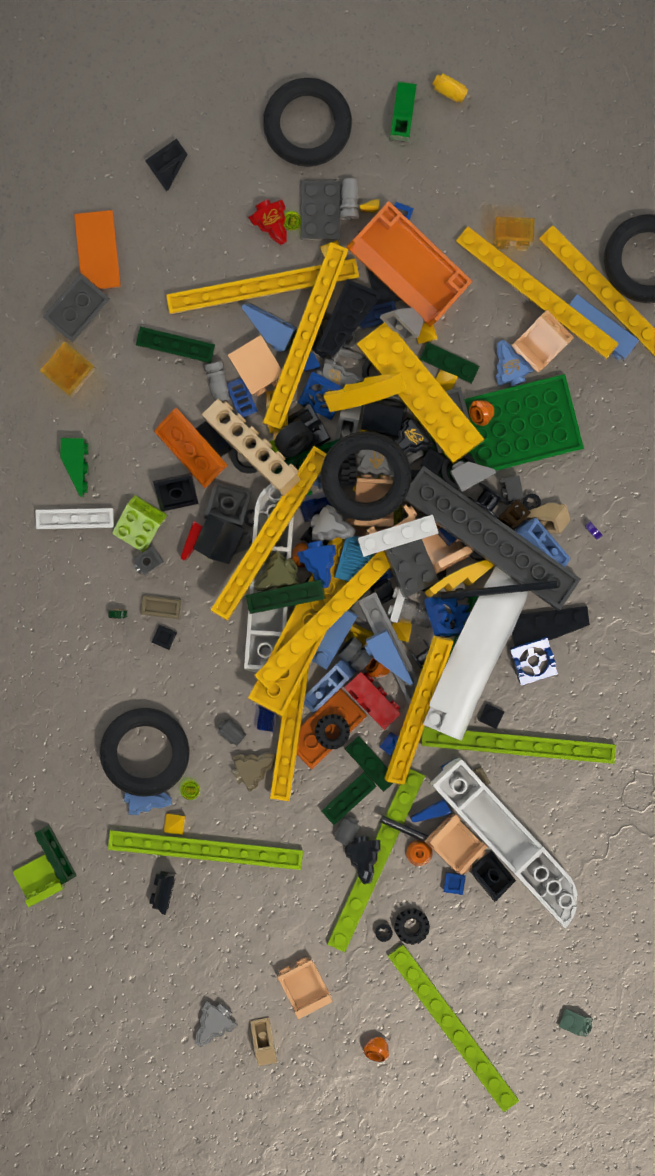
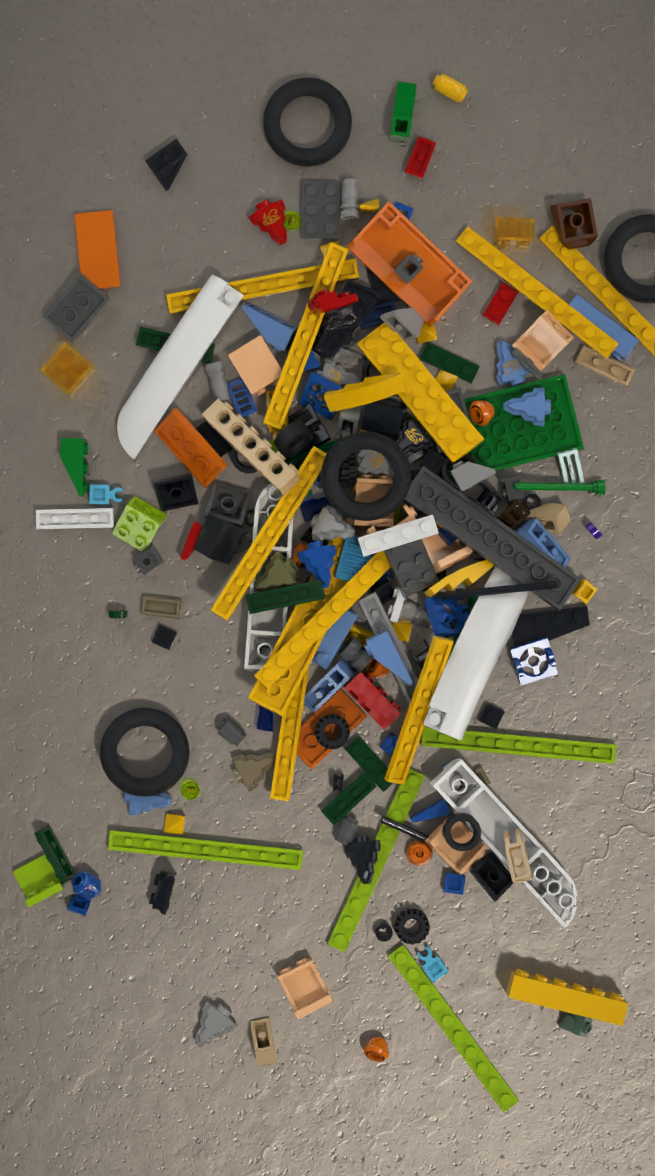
none -> blue slope [67,895,91,917]
none -> blue head [72,871,101,900]
none -> medium azure plate [89,484,123,505]
none -> white slope [117,275,244,459]
none -> red plate [308,289,358,315]
none -> black bush [332,773,344,792]
none -> dark grey brick [394,253,424,284]
none -> red plate [404,136,436,180]
none -> medium azure plate [417,946,449,983]
none -> black tyre [443,813,481,851]
none -> red plate [482,282,519,326]
none -> medium blue rock [503,388,551,427]
none -> tan hinge [503,828,533,884]
none -> yellow brick [506,968,629,1026]
none -> dark grey bar [511,348,544,380]
none -> green piece [514,480,606,495]
none -> reddish brown slope [550,198,598,250]
none -> light aqua tile [557,448,585,483]
none -> yellow slope [571,579,598,605]
none -> tan tile [574,345,635,387]

